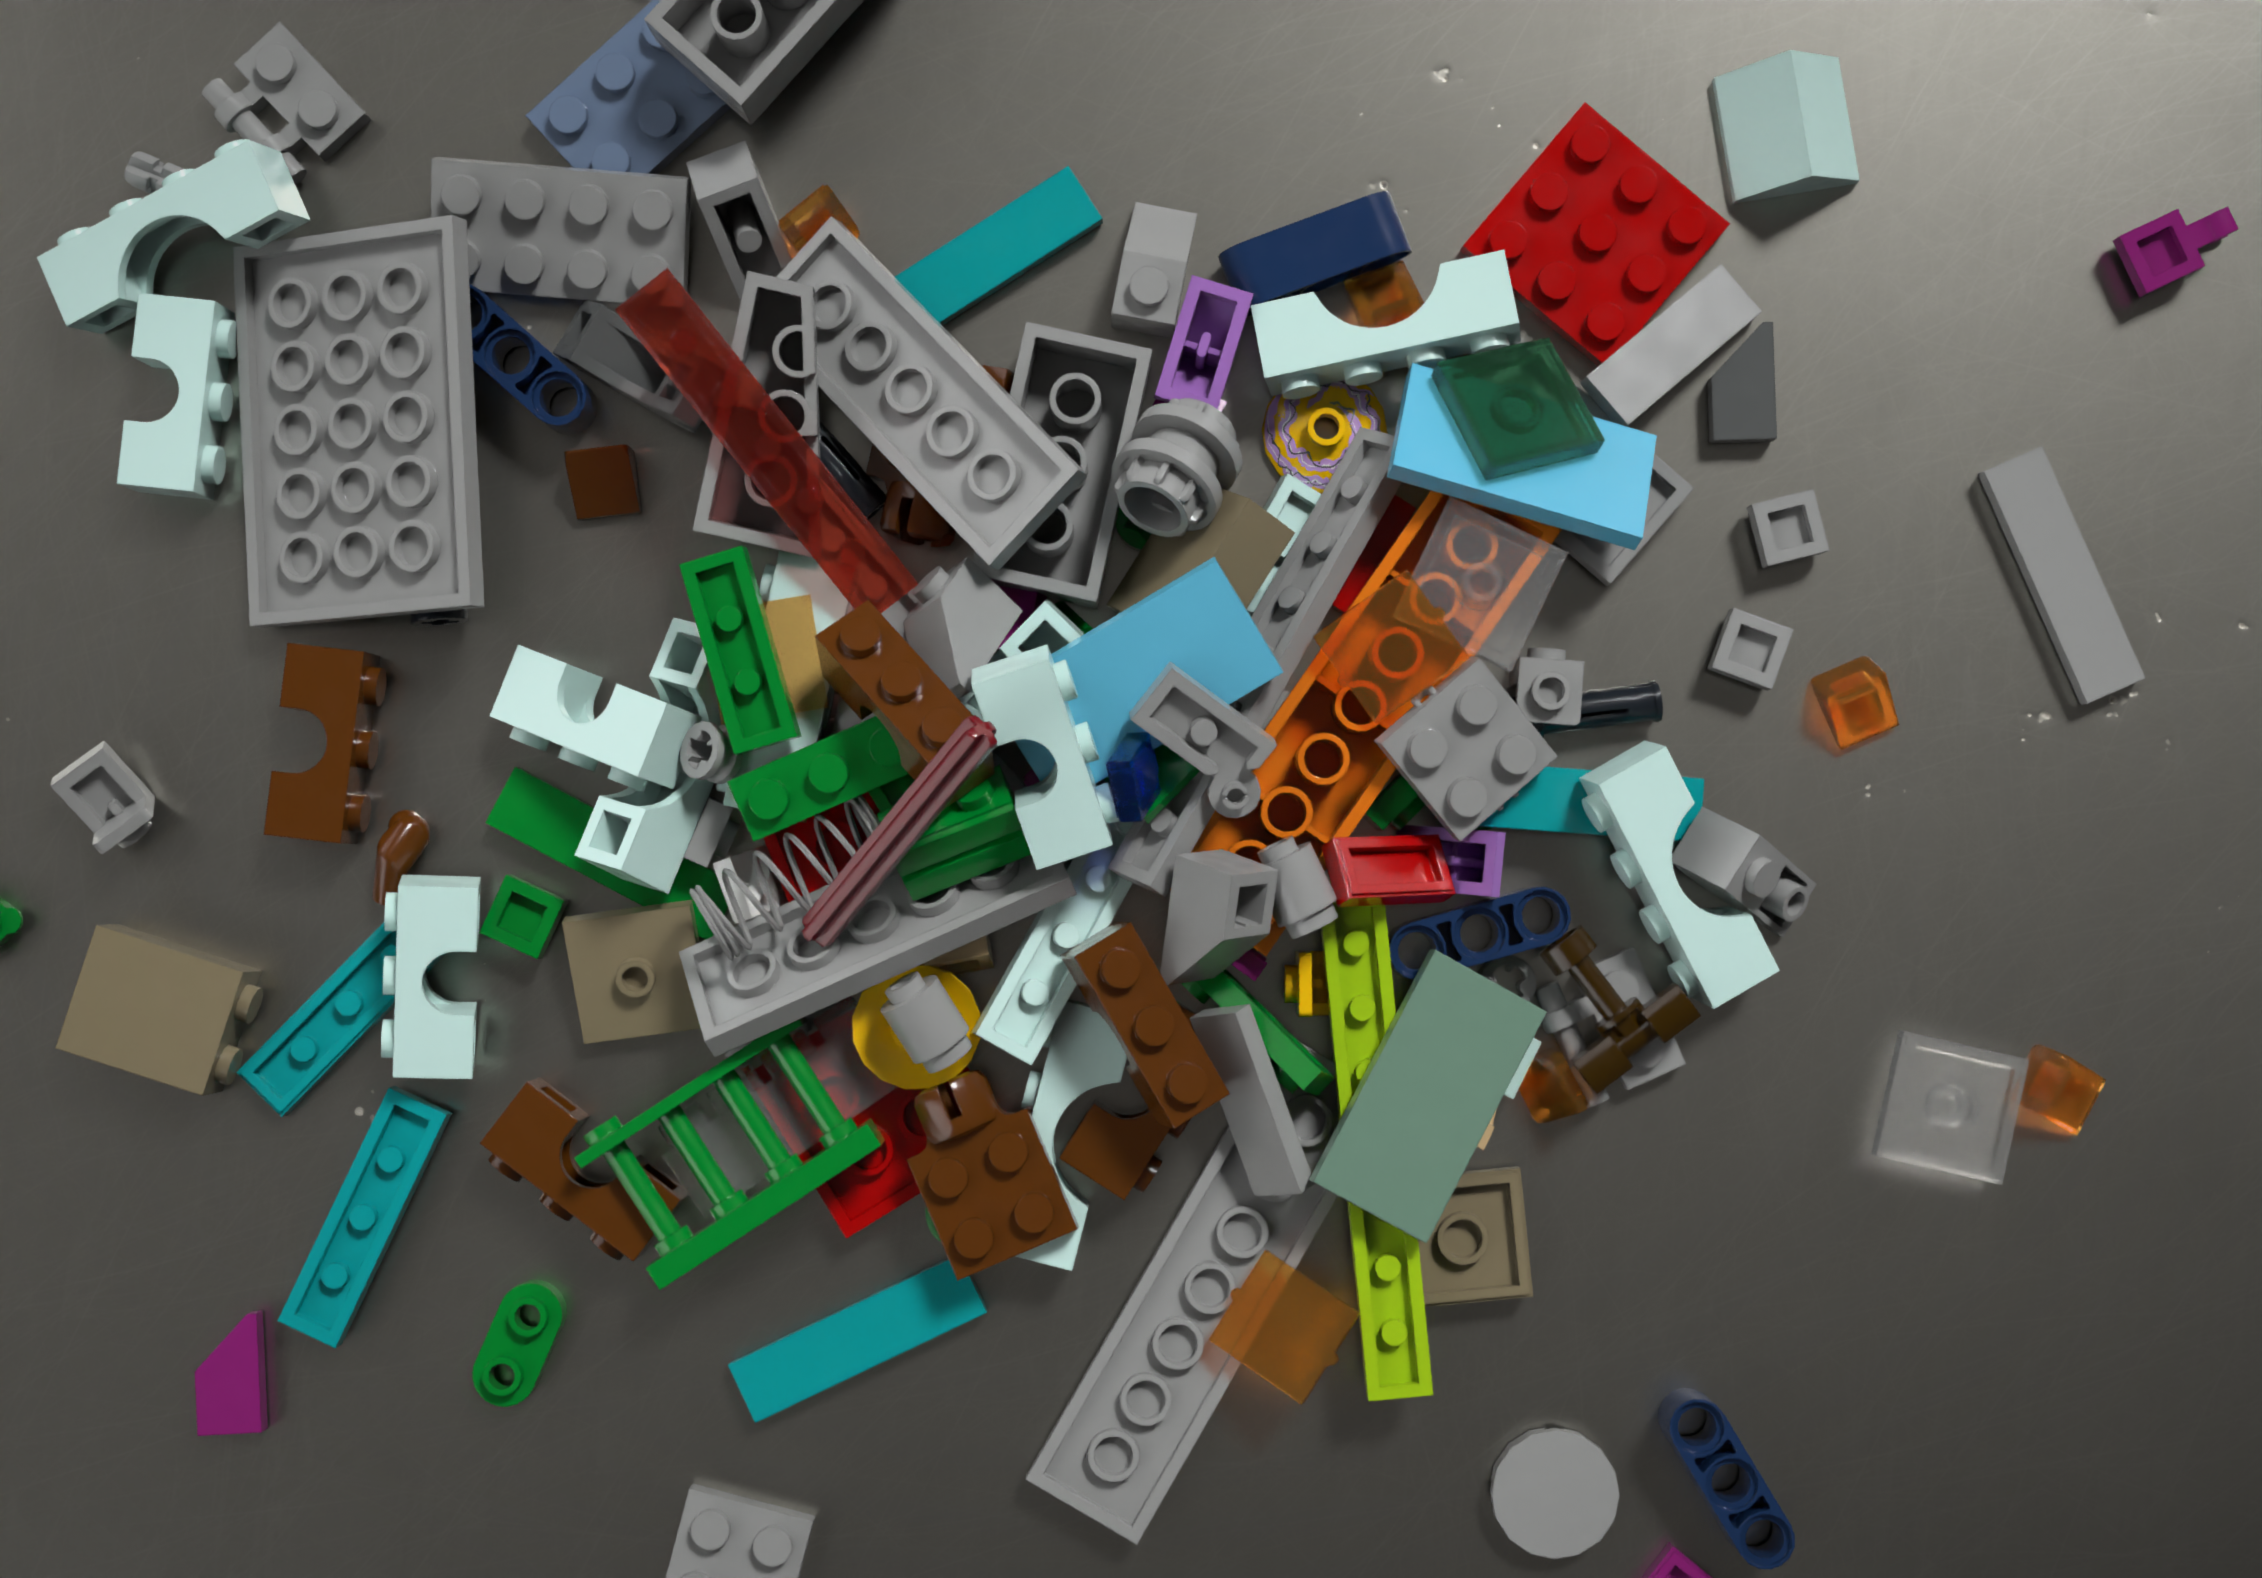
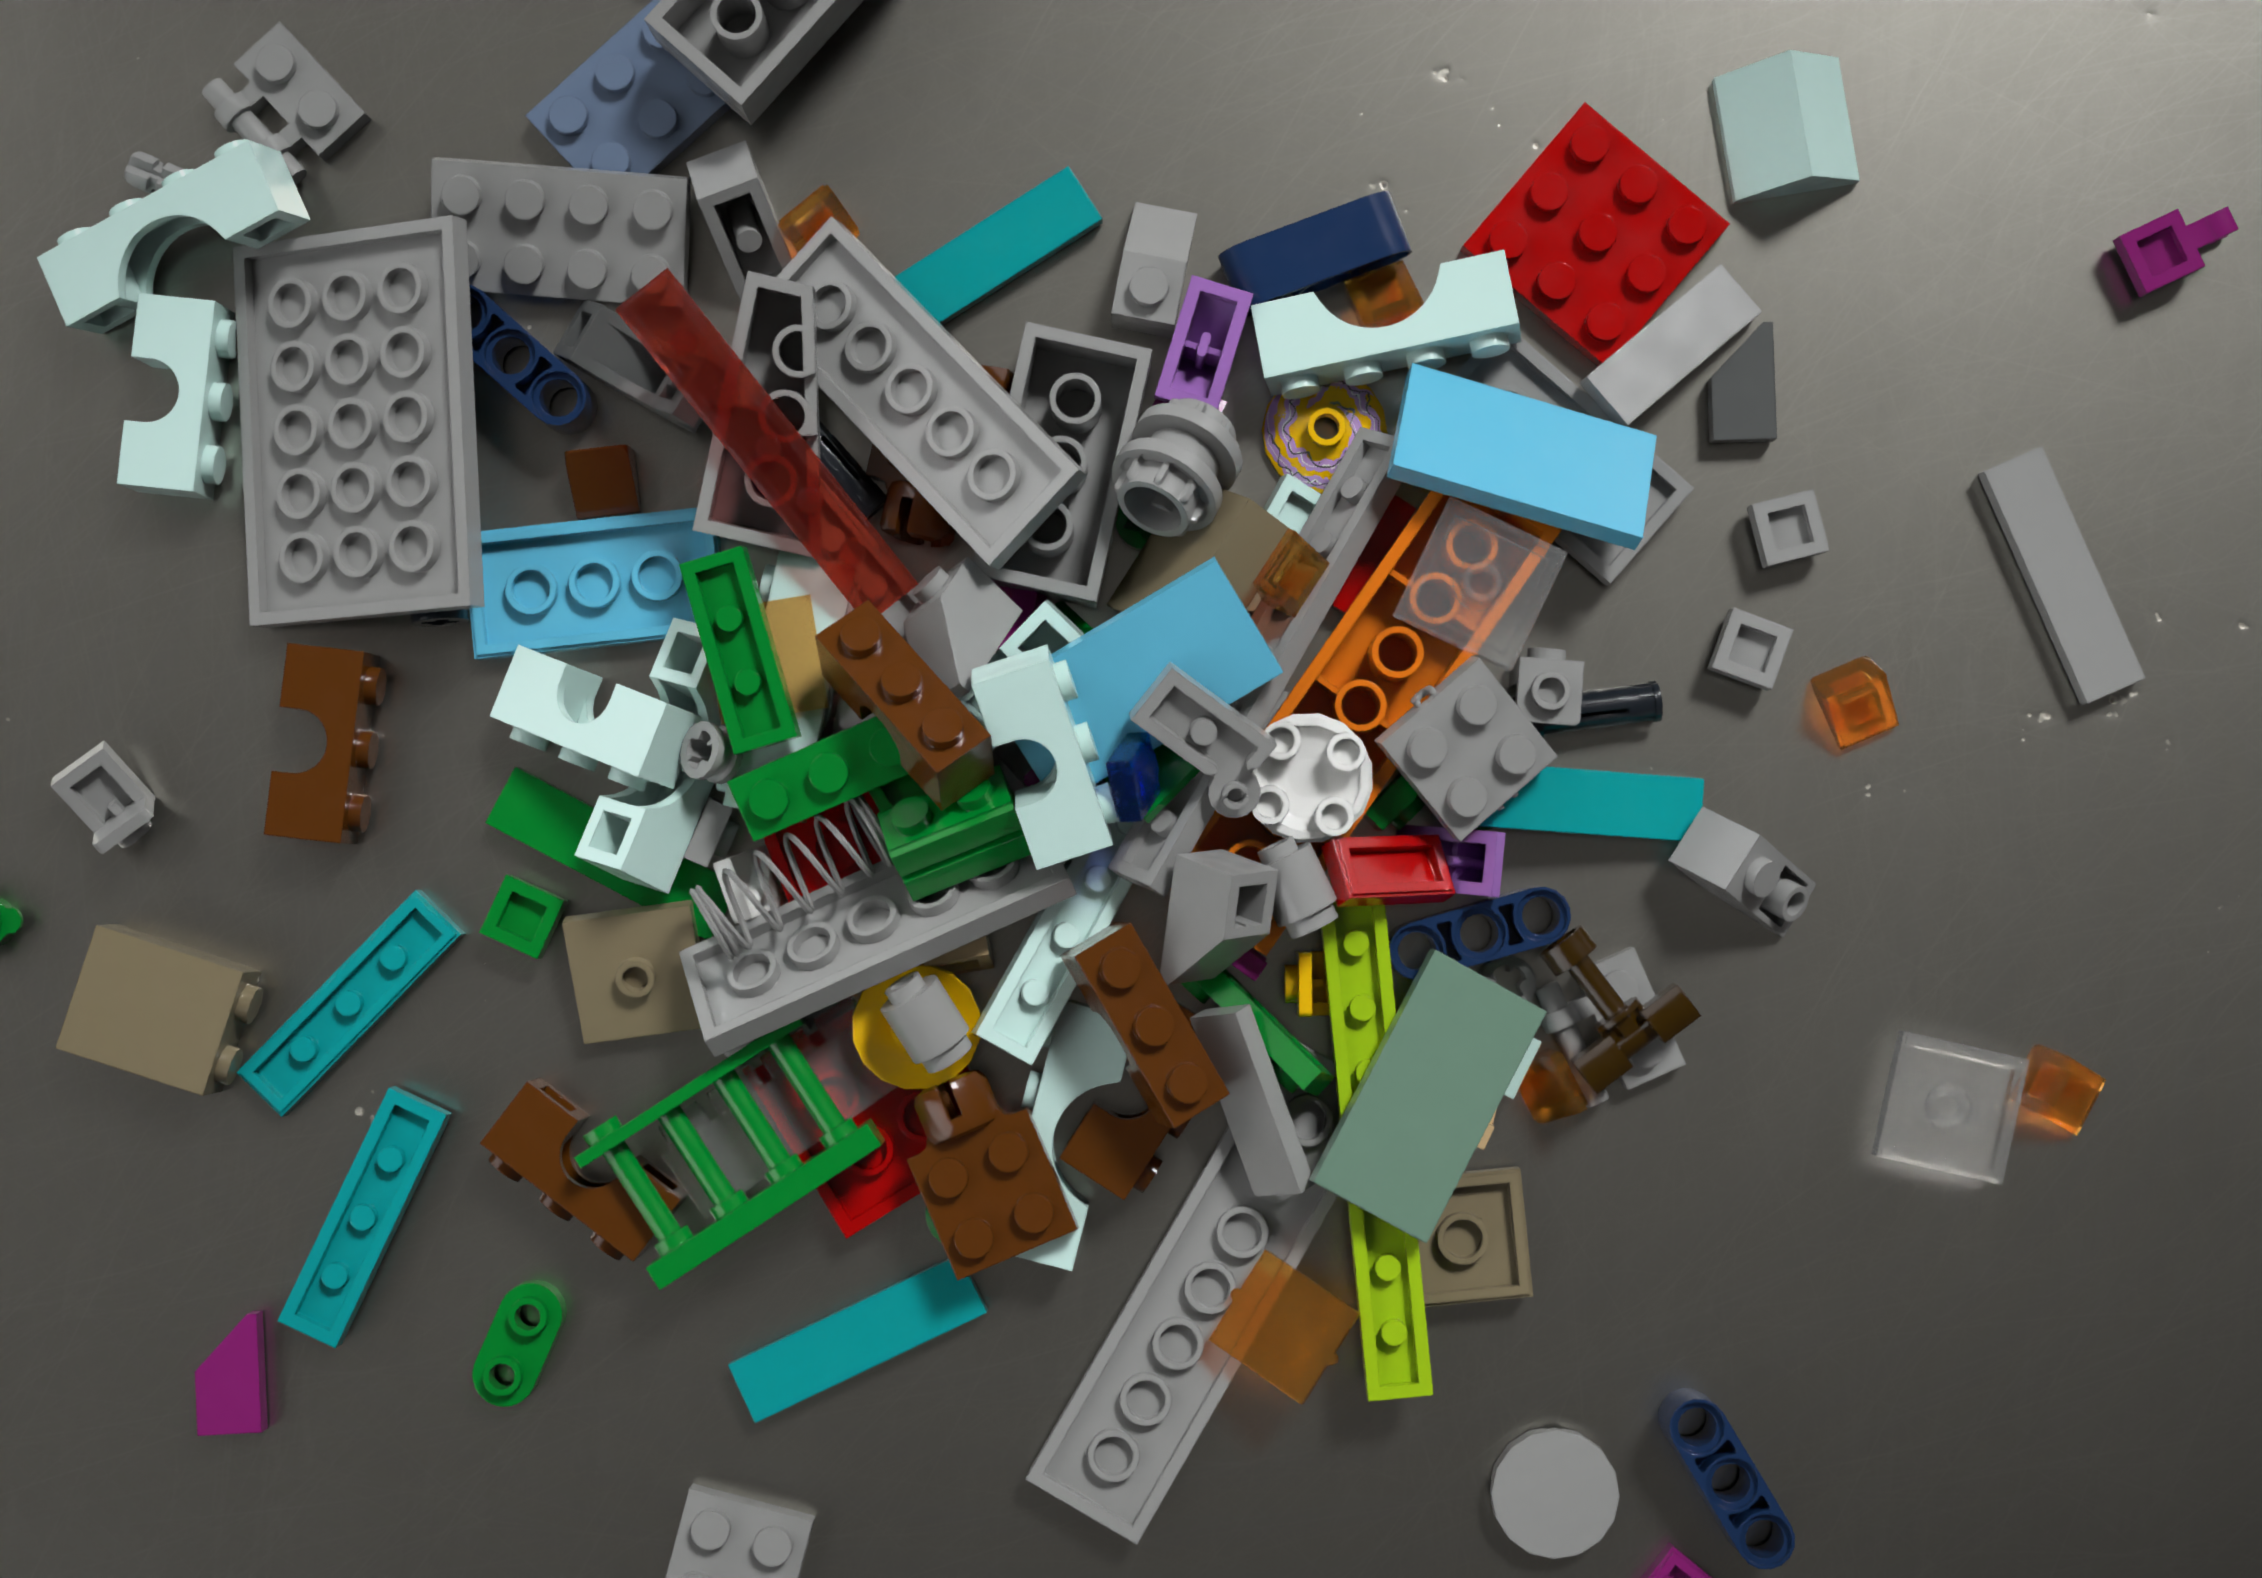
reddish brown arm [372,809,430,906] -> none
light aqua arch [381,874,481,1079] -> none
dark red axle [802,715,997,947] -> none
clear orange piece [1313,569,1470,724] -> none
clear green tile [1431,337,1605,480] -> none
light aqua arch [1579,740,1780,1009] -> none
none -> medium azure tile [469,508,722,661]
none -> white dish [1252,713,1373,843]
none -> clear orange slope [1253,528,1330,617]

